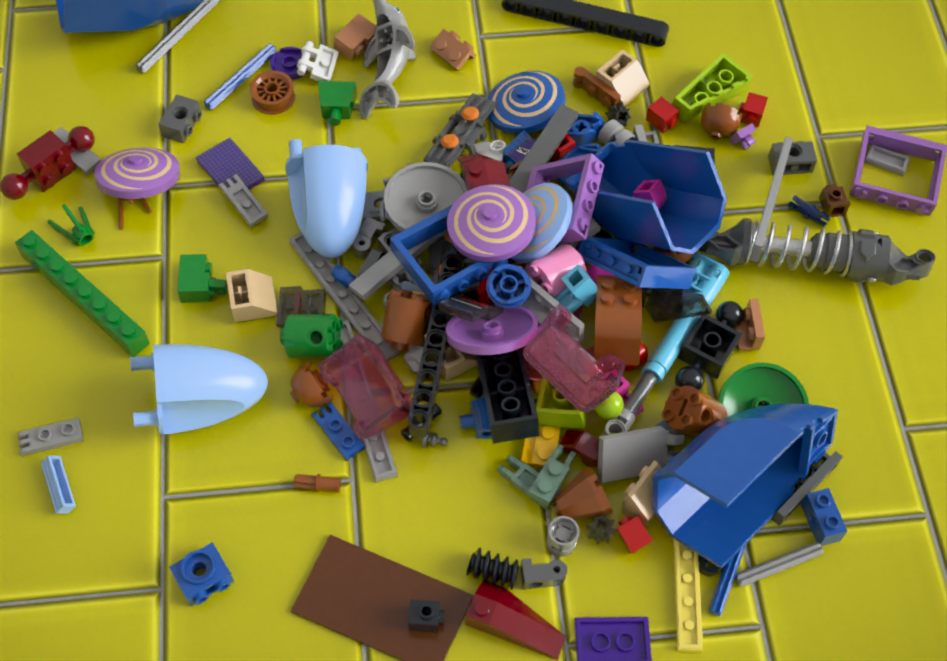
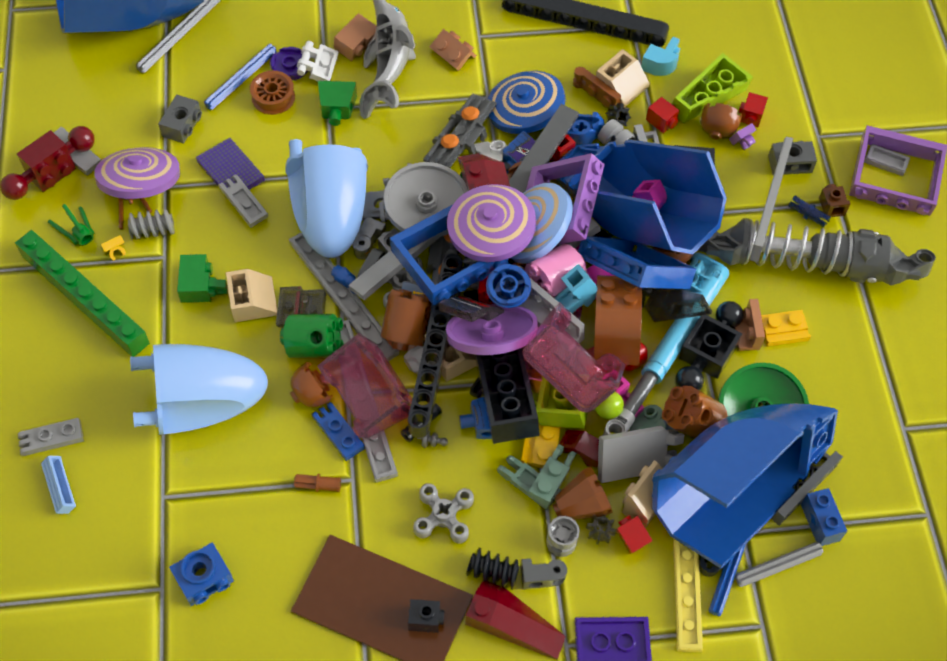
none -> yellow tile [100,235,126,261]
none -> light grey piece [128,208,175,240]
none -> light grey gear [413,483,474,544]
none -> sand green plate [630,405,666,431]
none -> medium azure brick [641,37,680,76]
none -> yellow plate [761,310,811,347]

